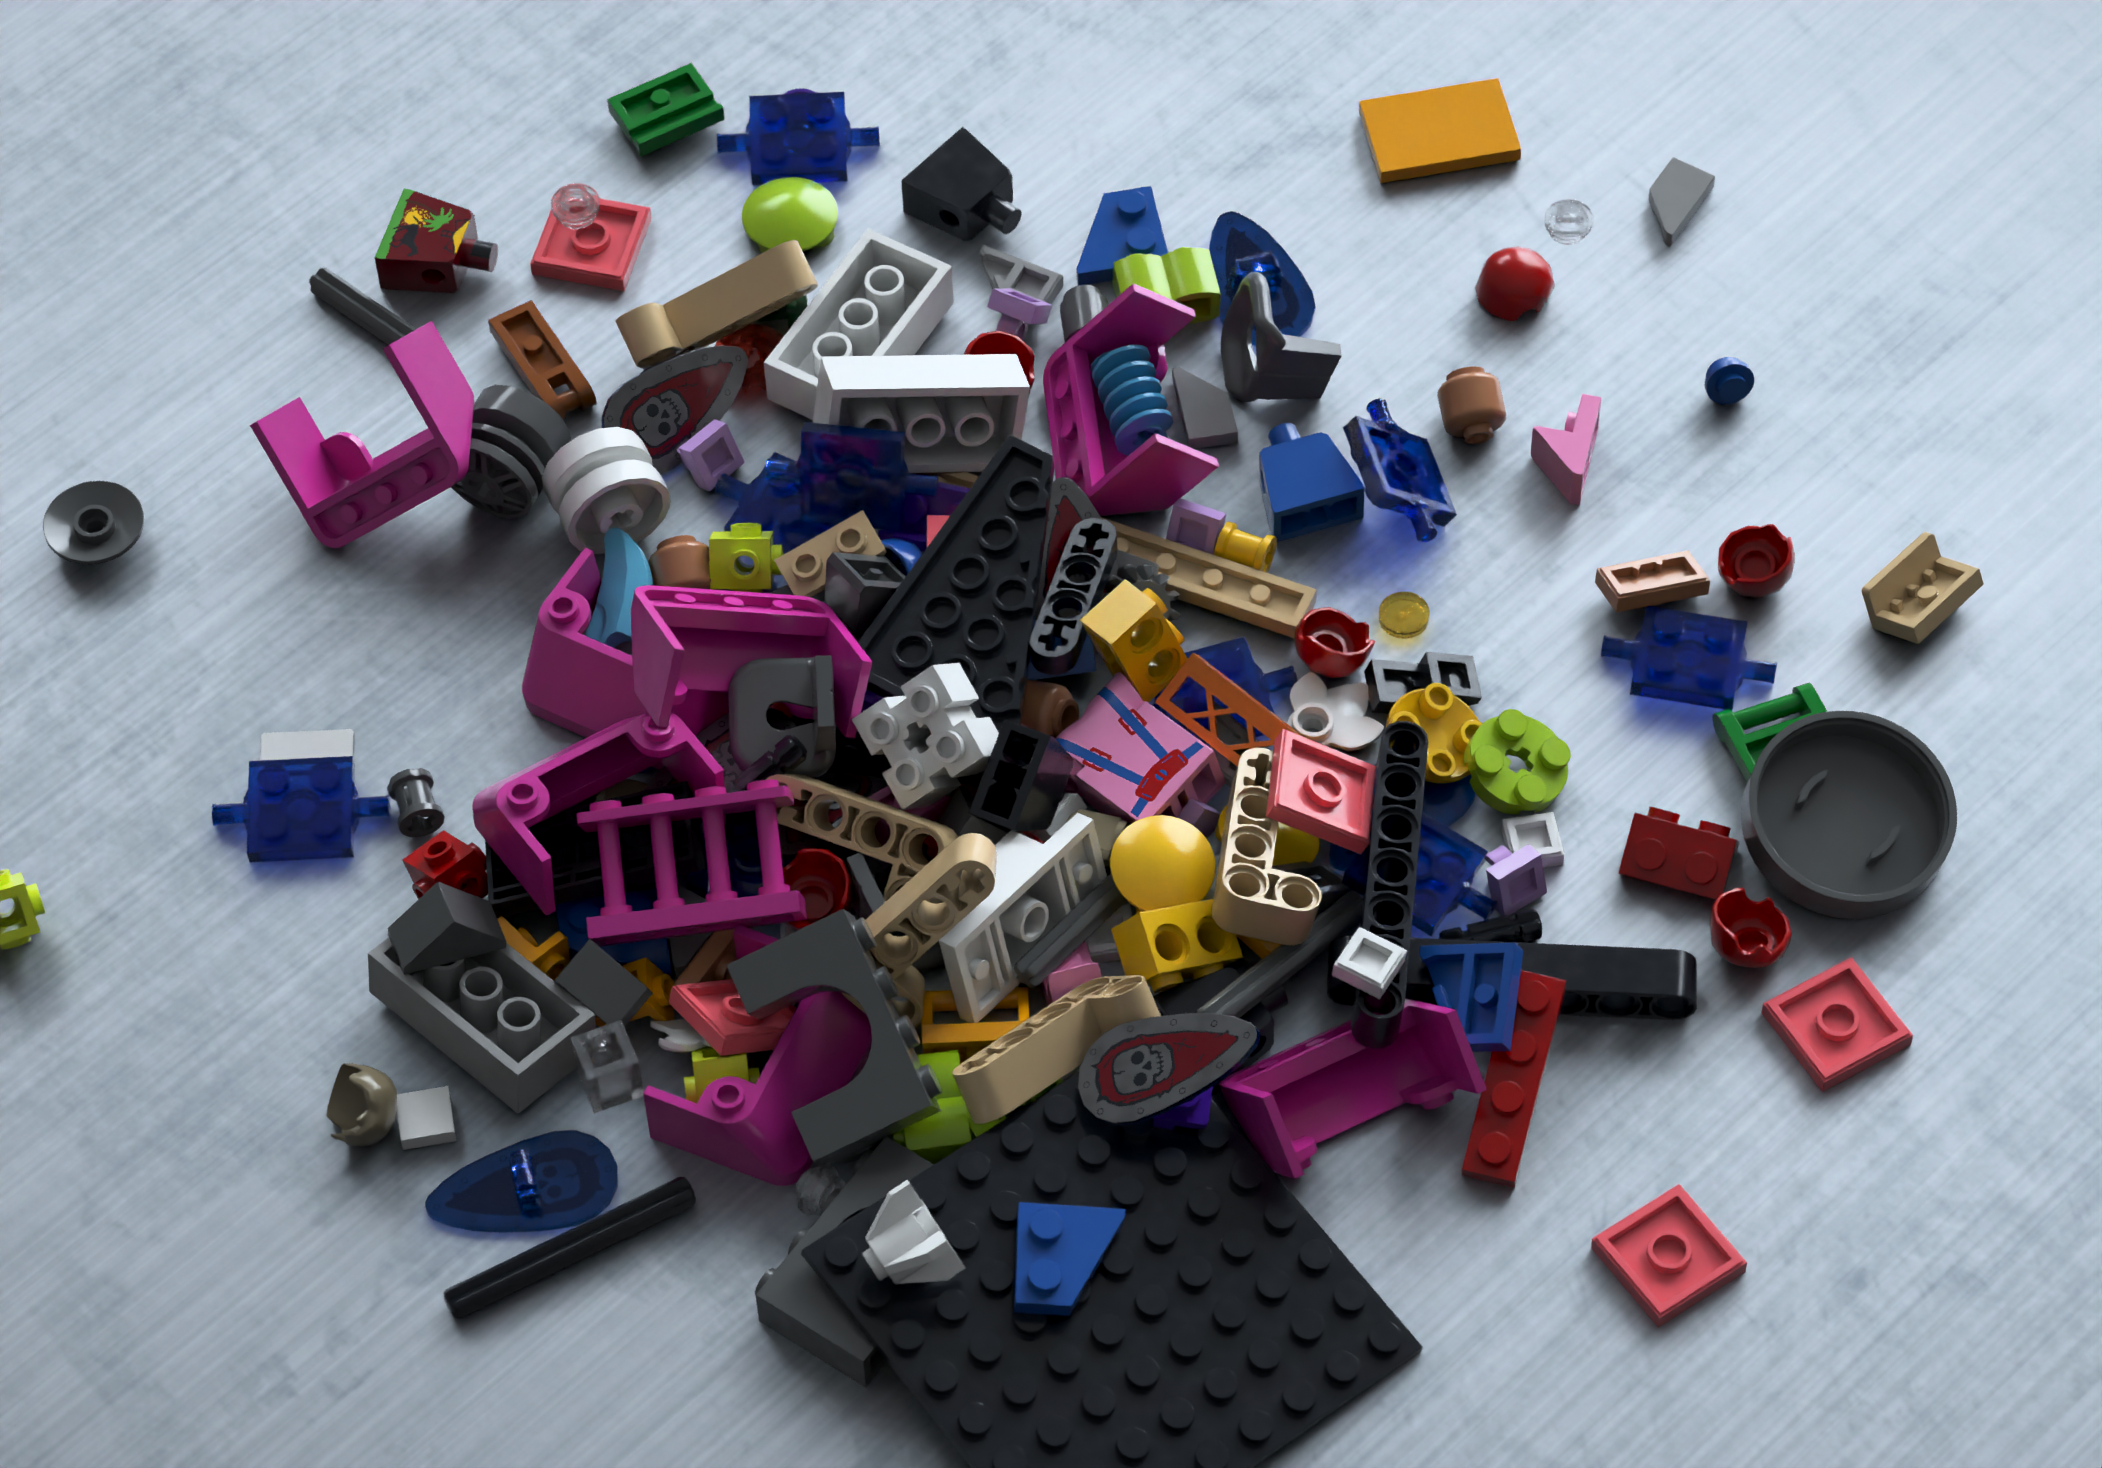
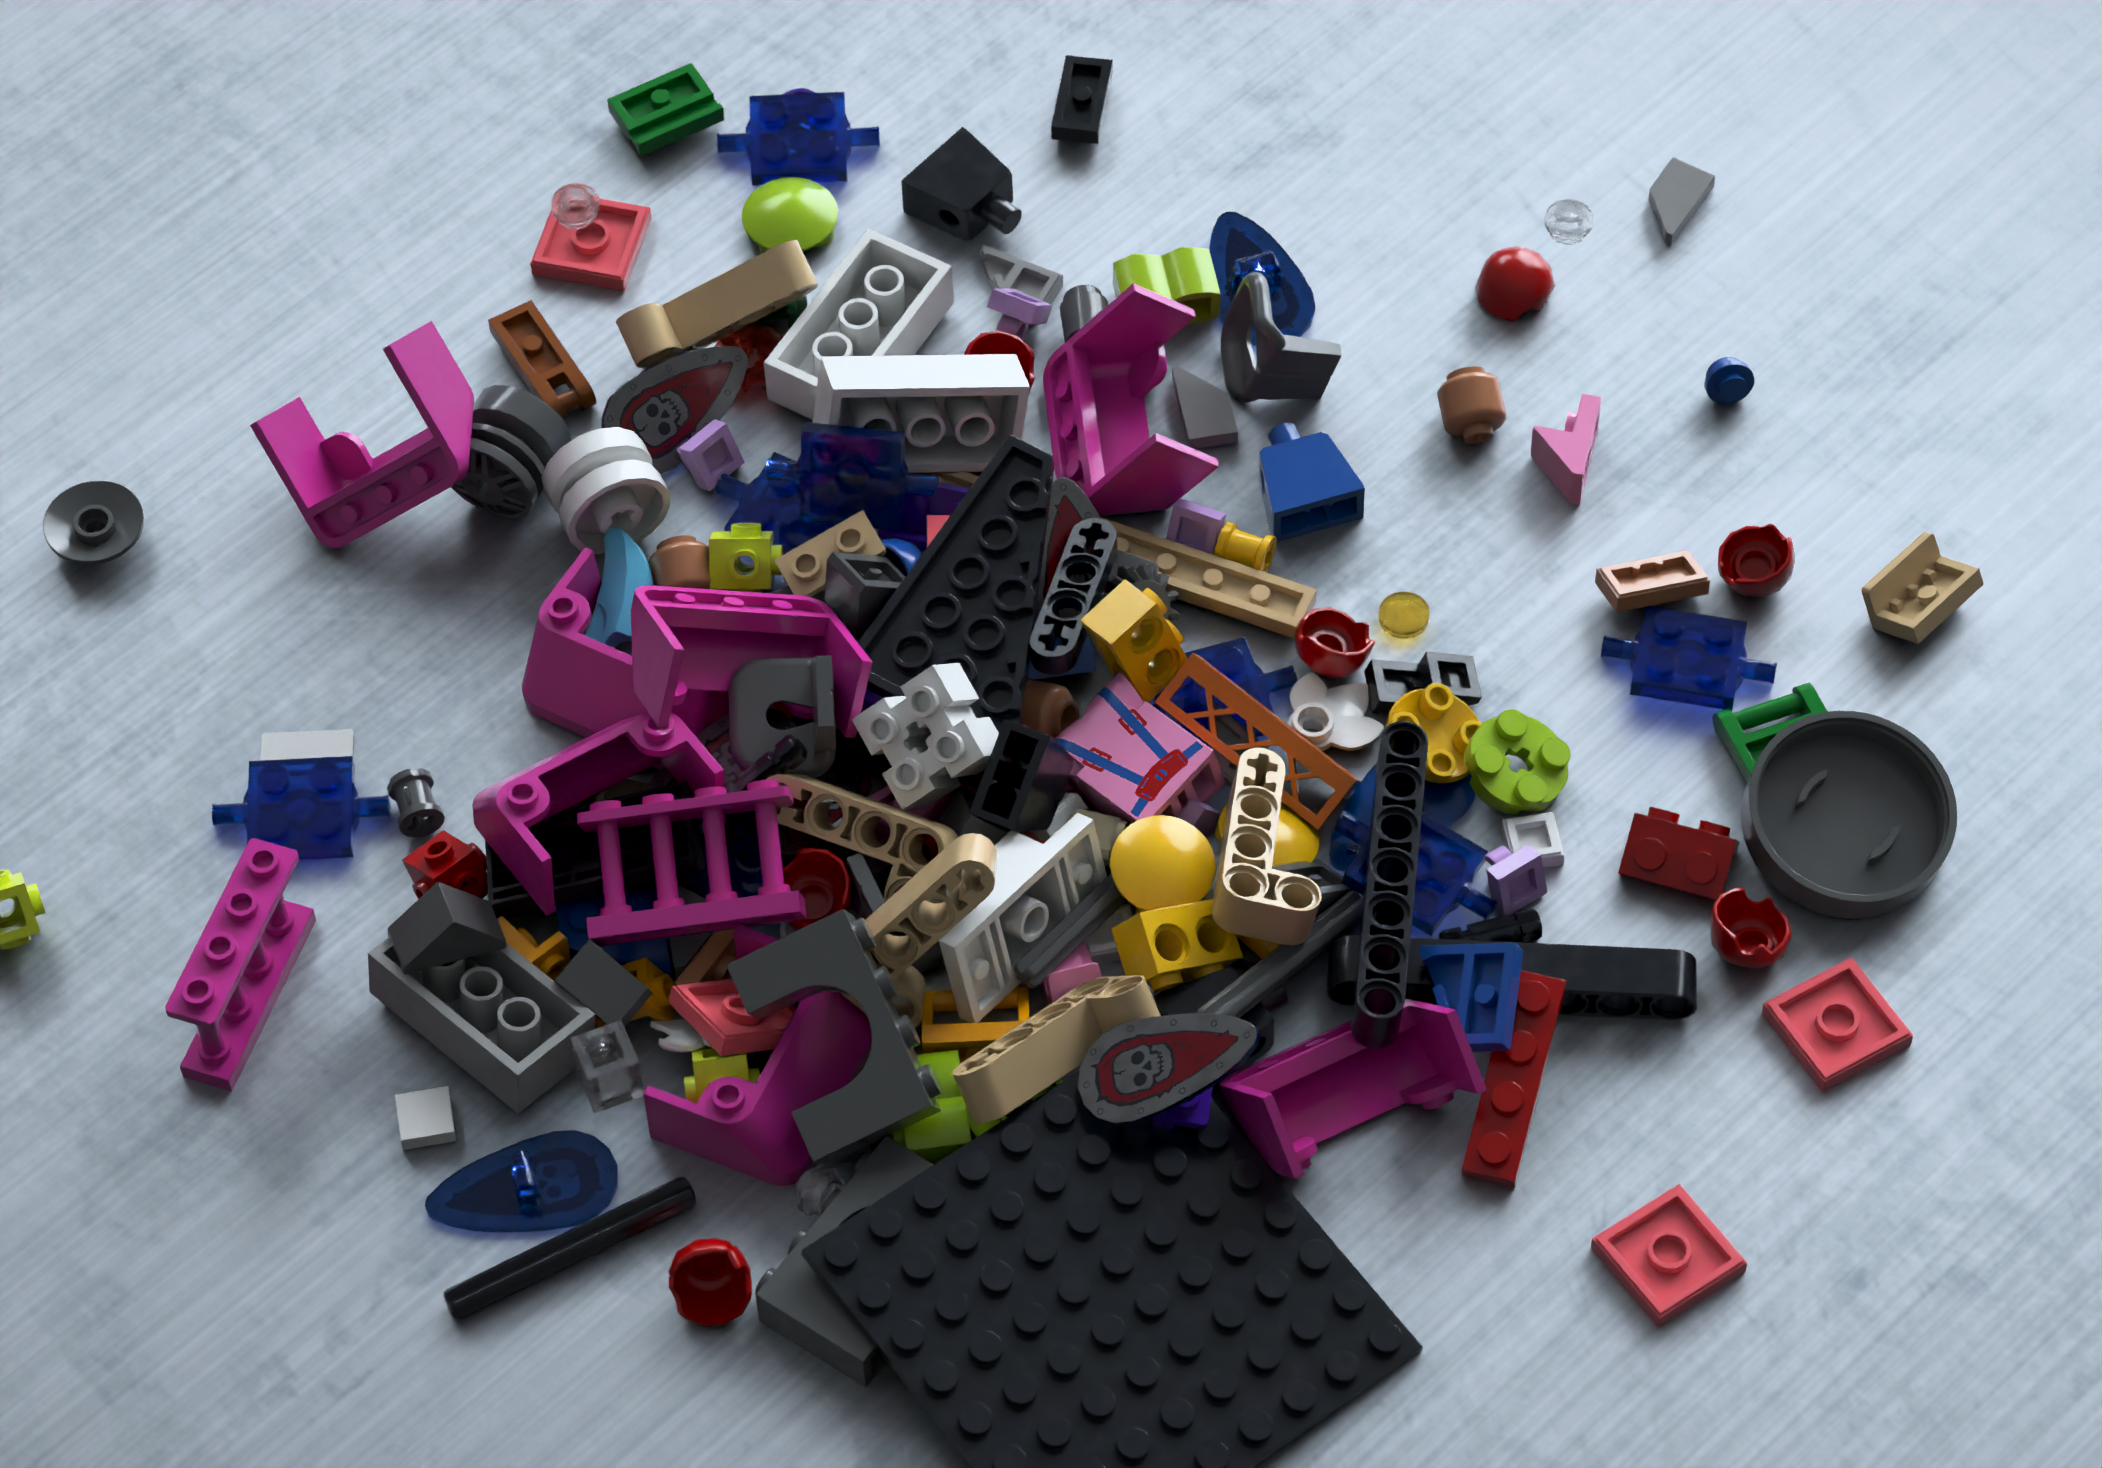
dark grey axle [309,268,416,345] -> none
dark tan hair [326,1063,397,1147] -> none
dark red torso [375,188,498,293] -> none
white brick [862,1180,965,1284] -> none
blue wing [1014,1202,1125,1316] -> none
blue wing [1077,186,1168,286] -> none
dark azure piece [1090,344,1173,456] -> none
coral tile [1266,729,1376,854] -> none
white tile [1332,927,1407,999] -> none
clear blue plate [1343,398,1457,542] -> none
light orange tile [1359,78,1521,183] -> none
none -> dark pink fence [165,838,316,1091]
none -> red hair [668,1238,752,1326]
none -> black plate [1051,55,1113,144]

